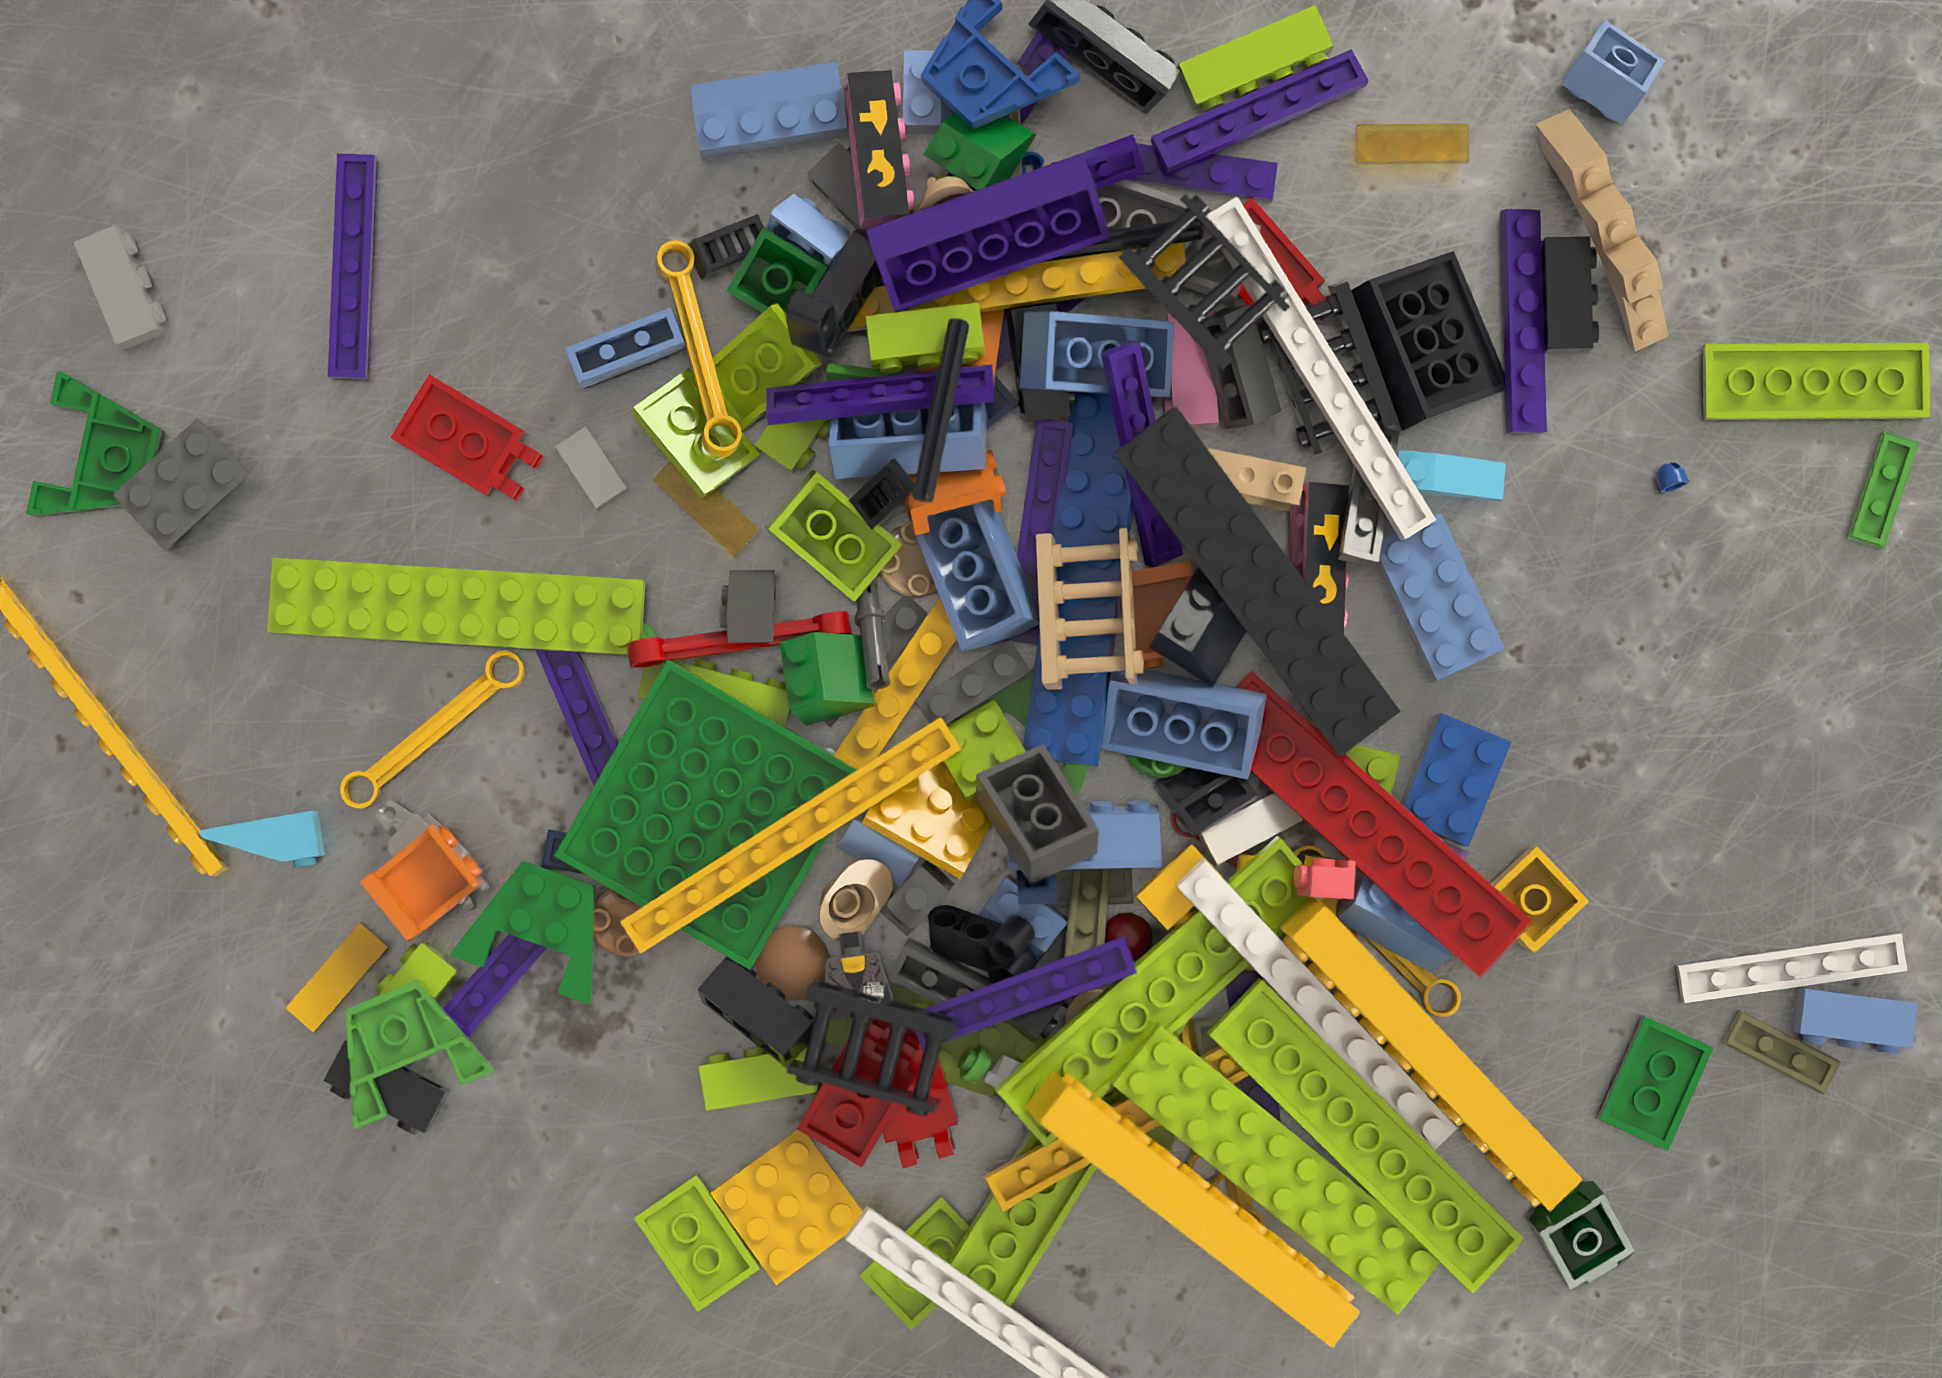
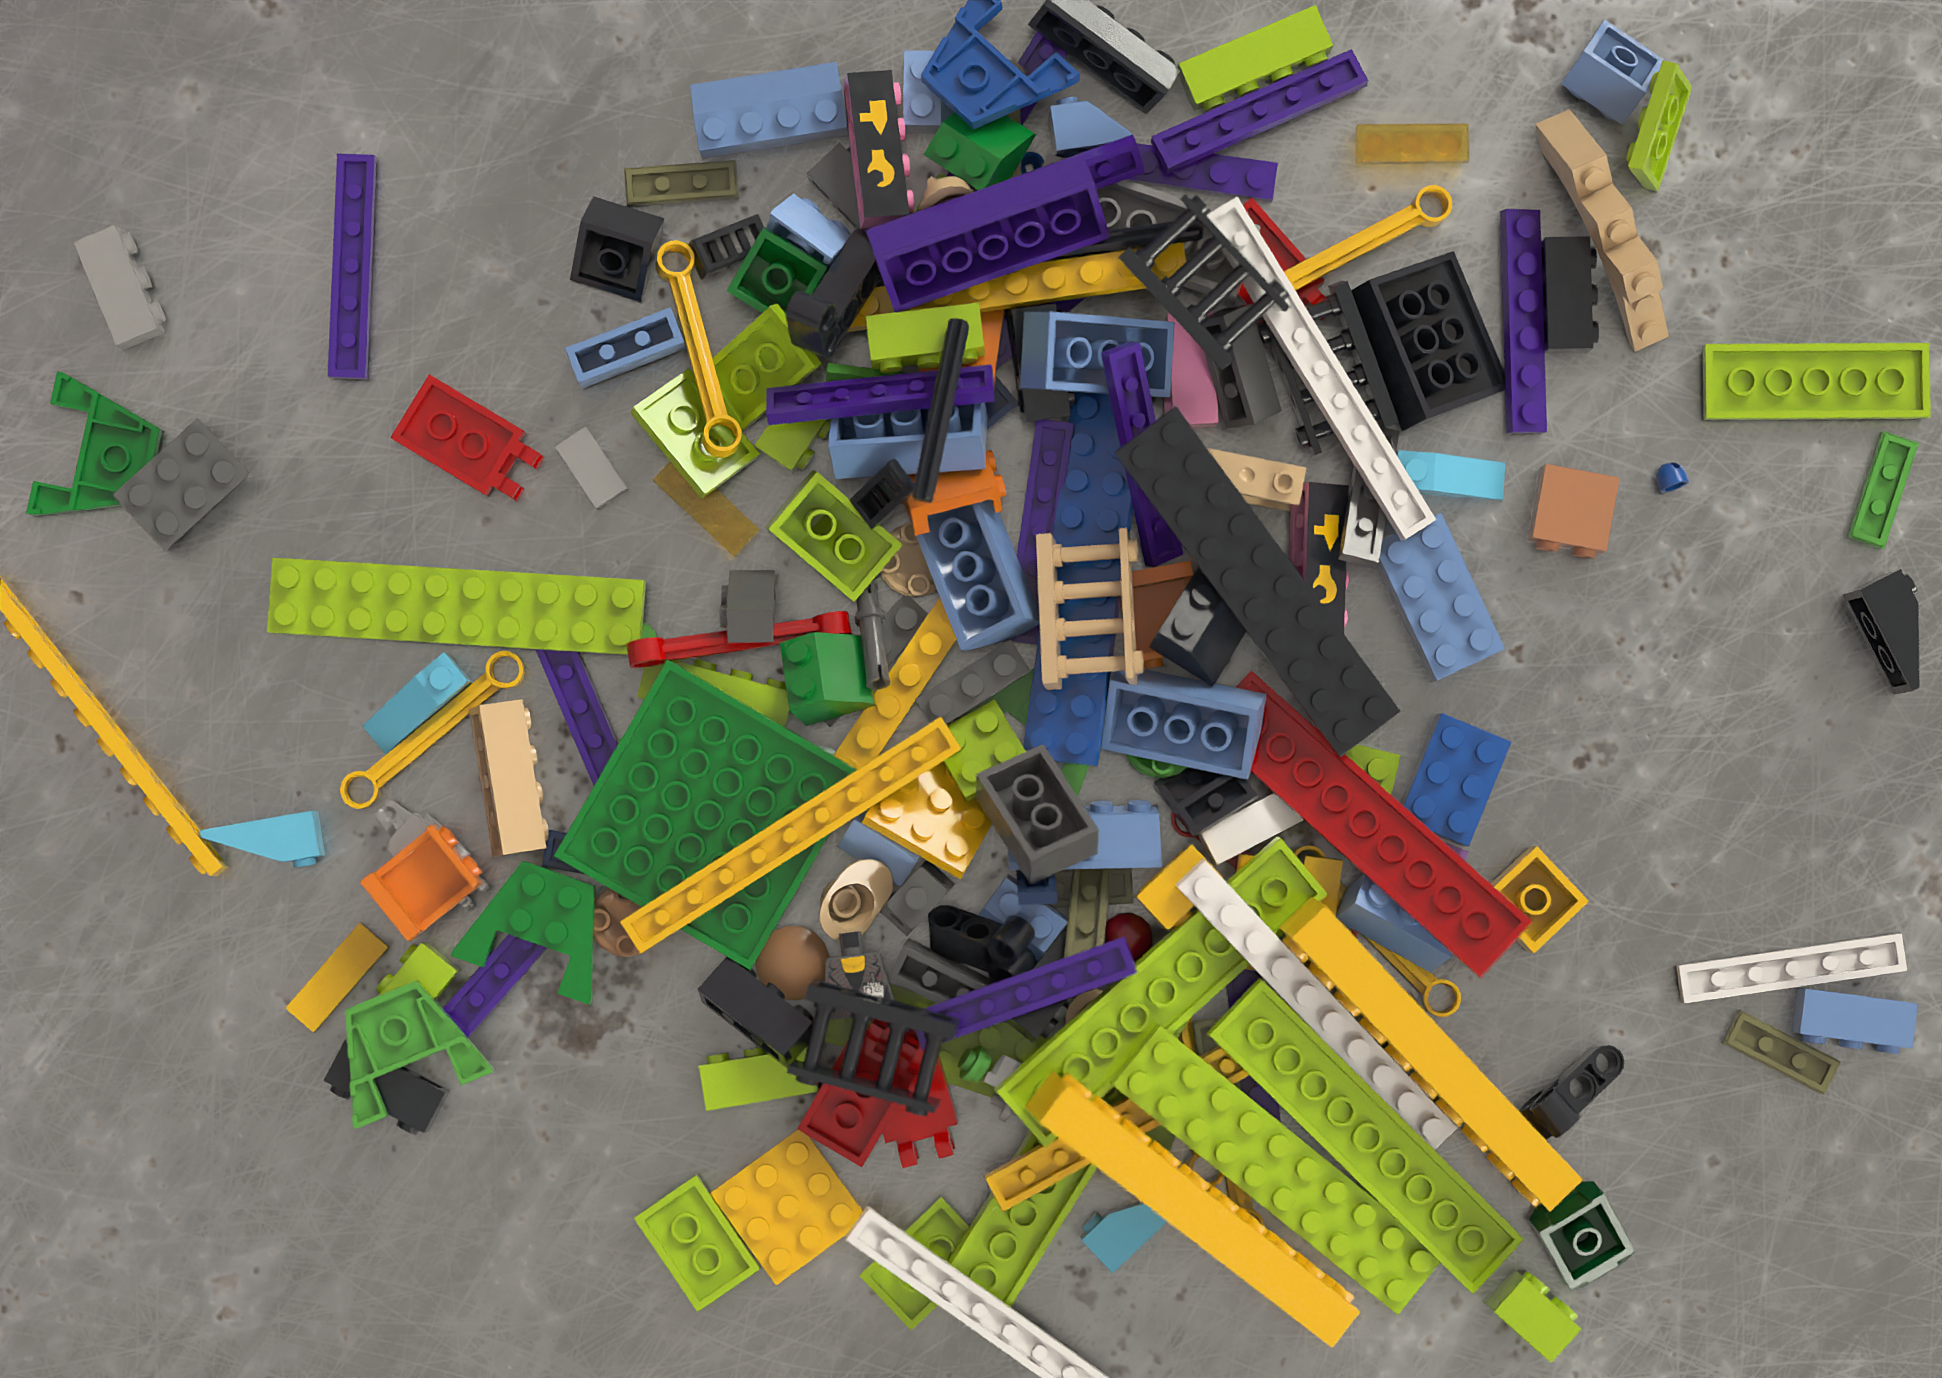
coral brick [1293,858,1356,899] -> none
green plate [1597,1016,1714,1151] -> none
none -> medium azure slope [362,652,473,754]
none -> tan brick [469,699,549,857]
none -> black slope [570,196,665,302]
none -> olive tile [624,160,739,207]
none -> medium blue slope [1048,97,1131,159]
none -> medium azure slope [1080,1201,1168,1273]
none -> yellow piece [1283,185,1452,291]
none -> lime piece [1483,1269,1582,1363]
none -> black piece [1519,1045,1625,1140]
none -> nougat piece [1526,464,1620,559]
none -> lime plate [1626,60,1693,192]
none -> black slope [1843,569,1920,694]

